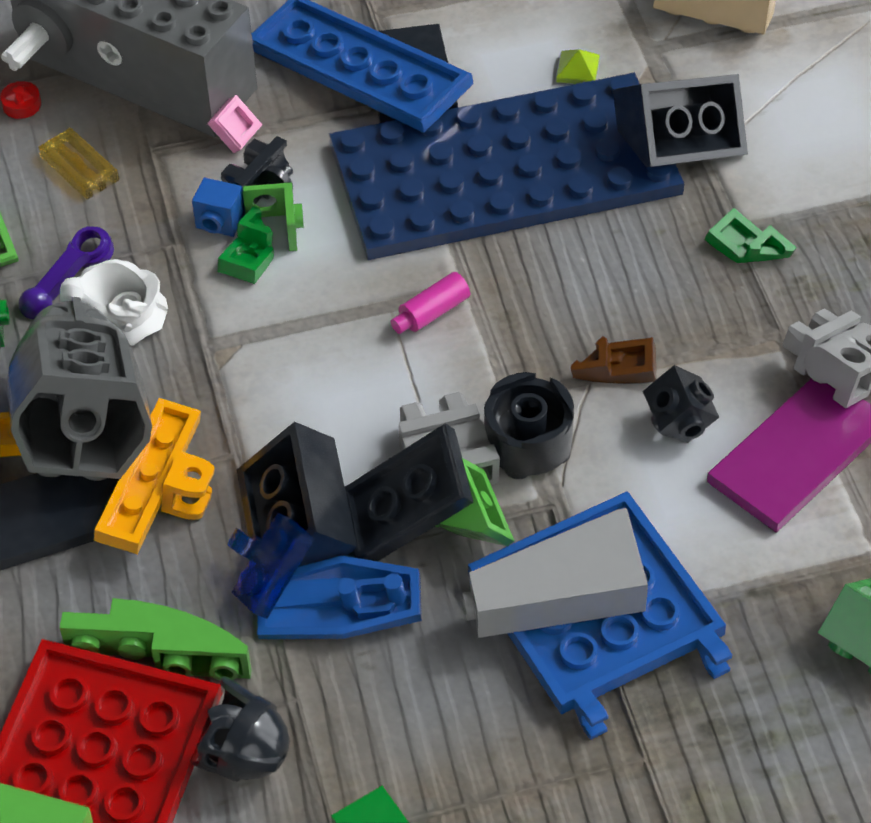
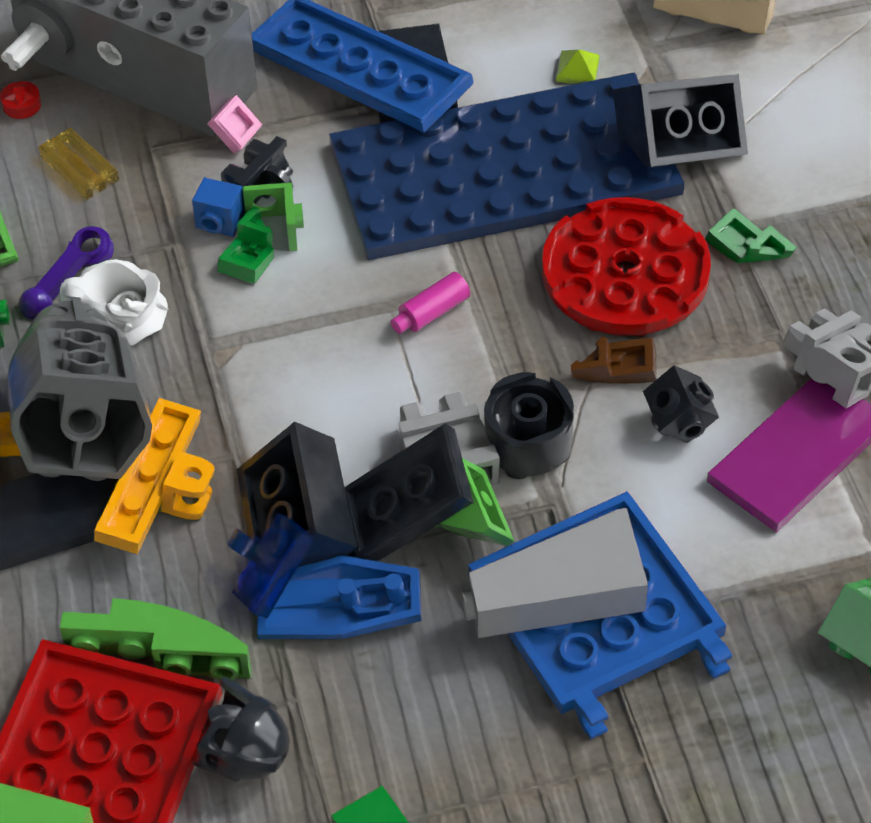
none -> red plate [542,197,711,336]

